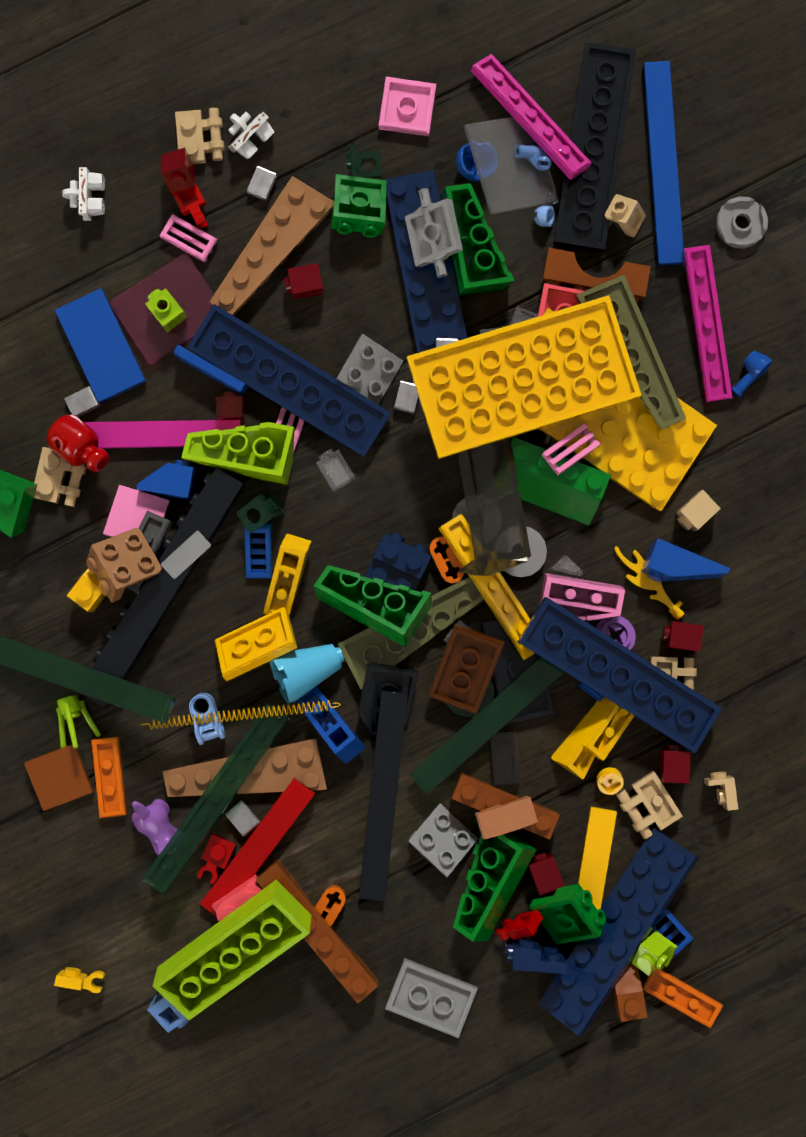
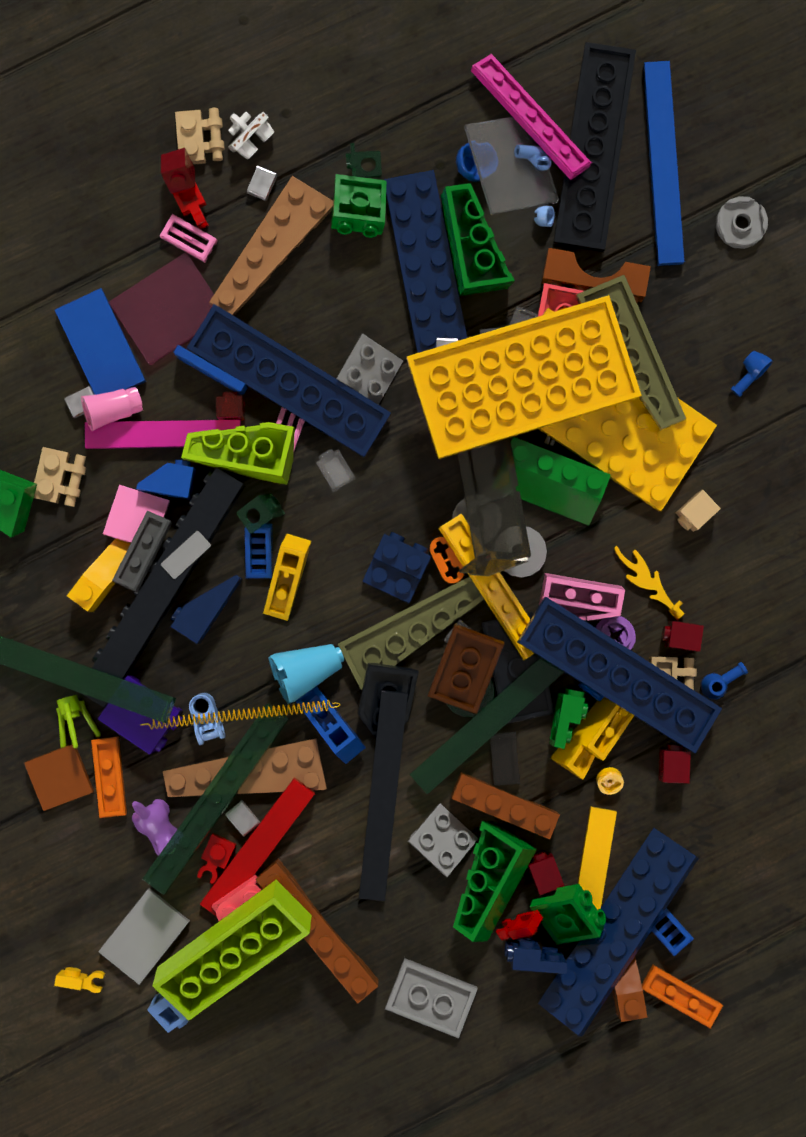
red piece [46,415,109,472] -> none
white hips [62,167,105,221] -> none
medium nougat bracket [86,528,162,603] -> none
lime brick [145,288,188,333] -> none
yellow tile [215,607,297,682] -> none
dark red brick [284,263,324,300] -> none
green wedge [314,565,432,647] -> none
orange beam [315,885,346,926] -> none
bright pink tile [379,77,436,137] -> none
flat silver piece [394,380,418,414] -> none
light grey plate [405,188,463,278] -> none
nougat slope [475,796,538,839] -> none
bright pink tile [542,423,600,476] -> none
clear slope [549,555,583,577] -> none
tan bracket [605,194,646,238] -> none
tan plate [616,771,683,839] -> none
lime brick [632,931,678,976] -> none
blue slope [641,538,730,582] -> none
dark pink tile [683,245,732,403] -> none
tan bracket [704,772,738,811] -> none
none -> bright pink plant [81,387,143,431]
none -> dark purple panel [98,675,183,755]
none -> light grey tile [98,888,190,984]
none -> dark blue slope [171,575,243,644]
none -> green plate [549,689,588,749]
none -> blue bar [700,662,748,699]

